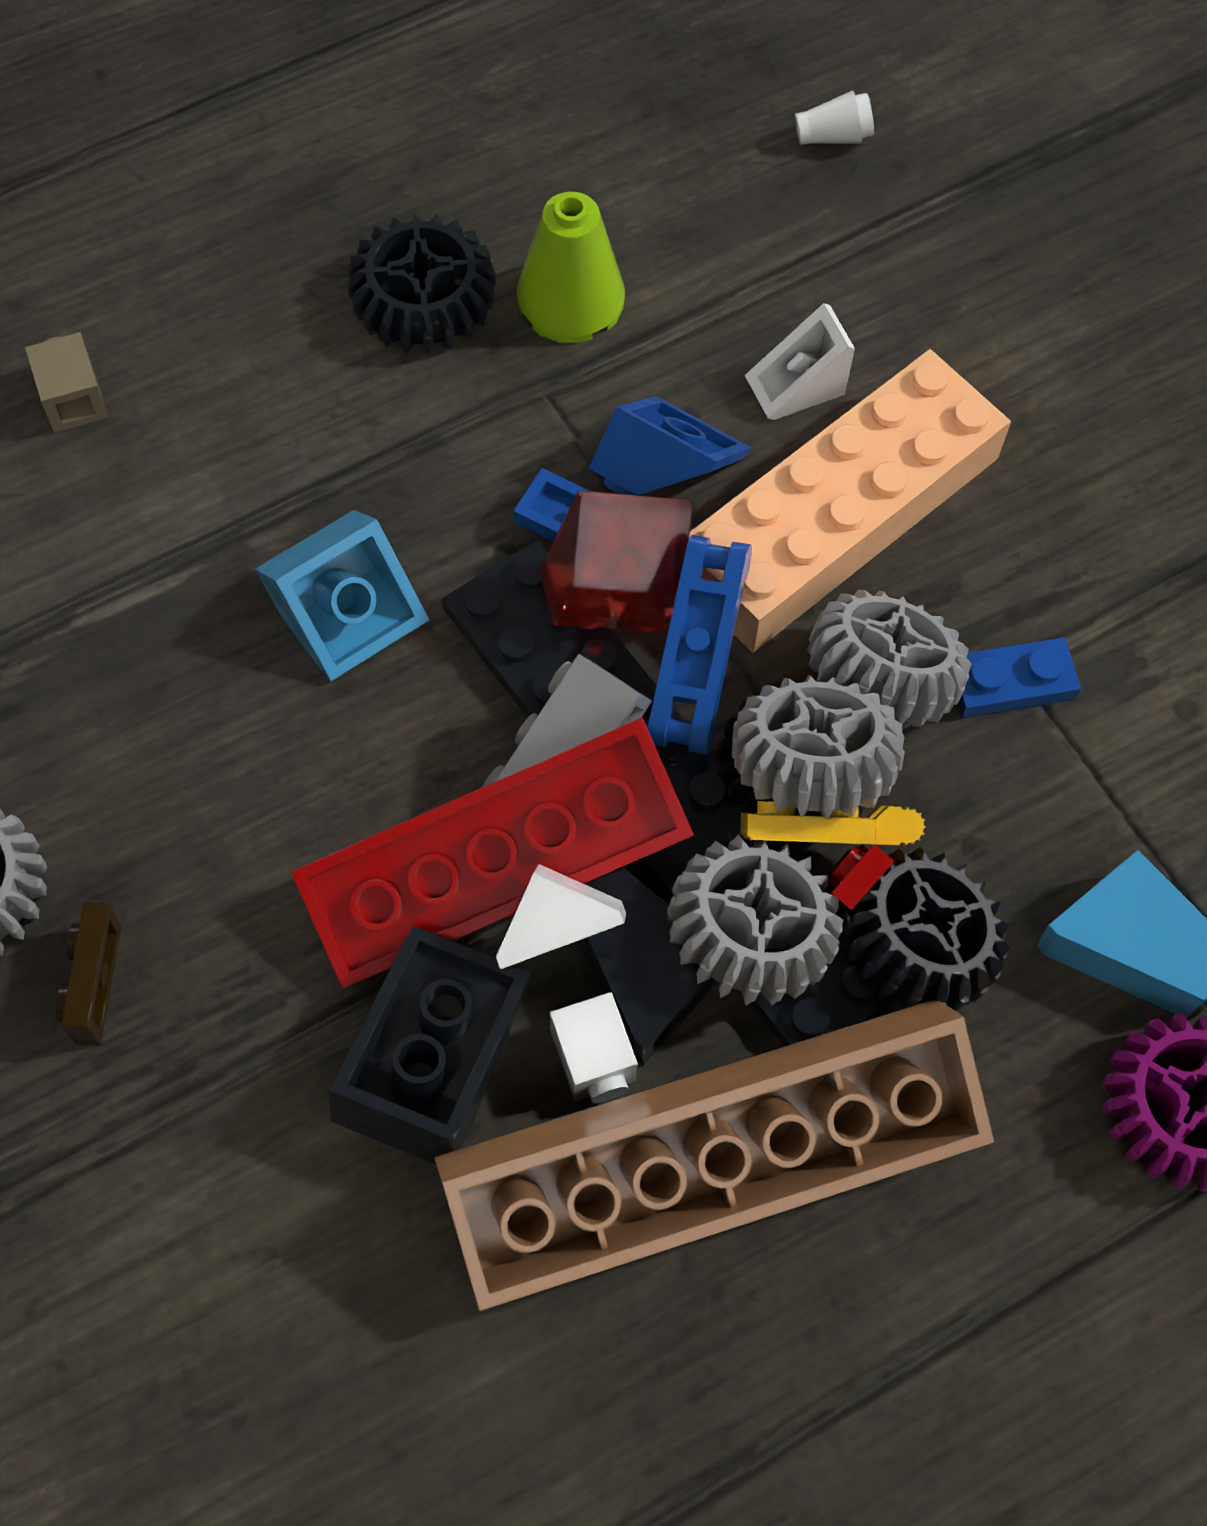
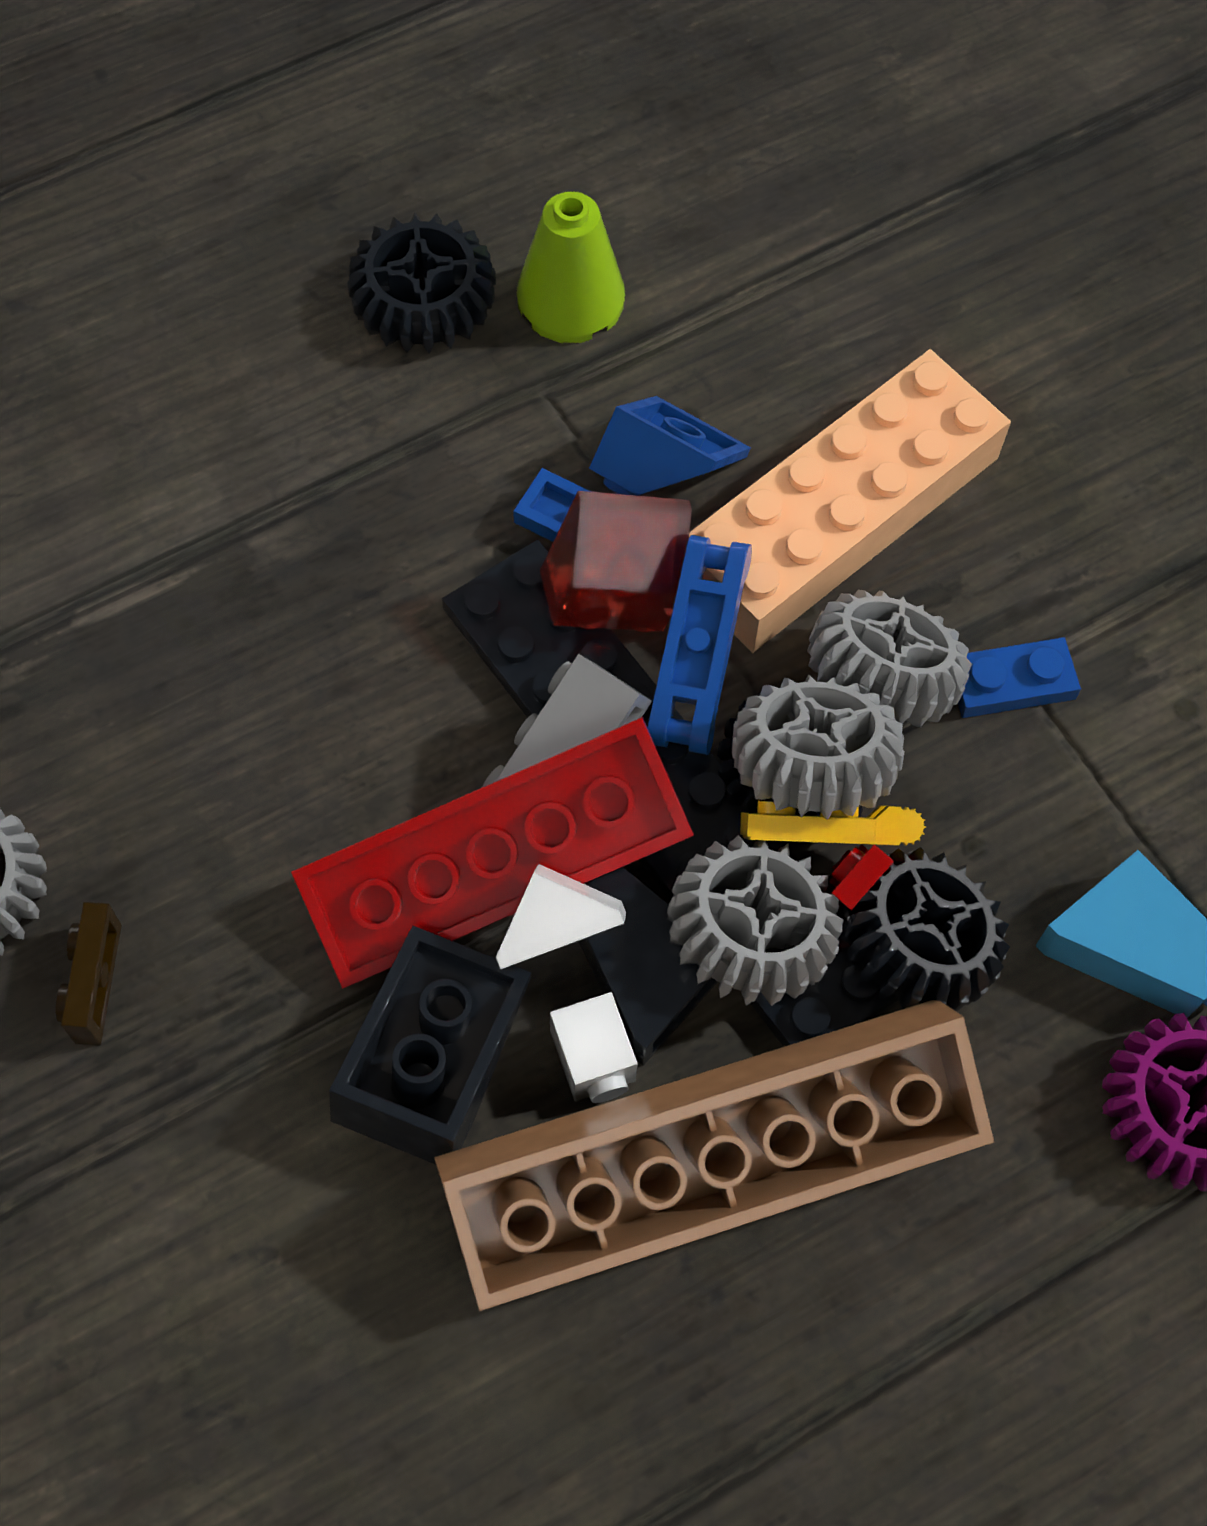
dark tan brick [25,332,109,433] -> none
dark azure slope [255,510,429,681] -> none
white slope [745,303,855,420] -> none
white cone [795,90,874,146] -> none

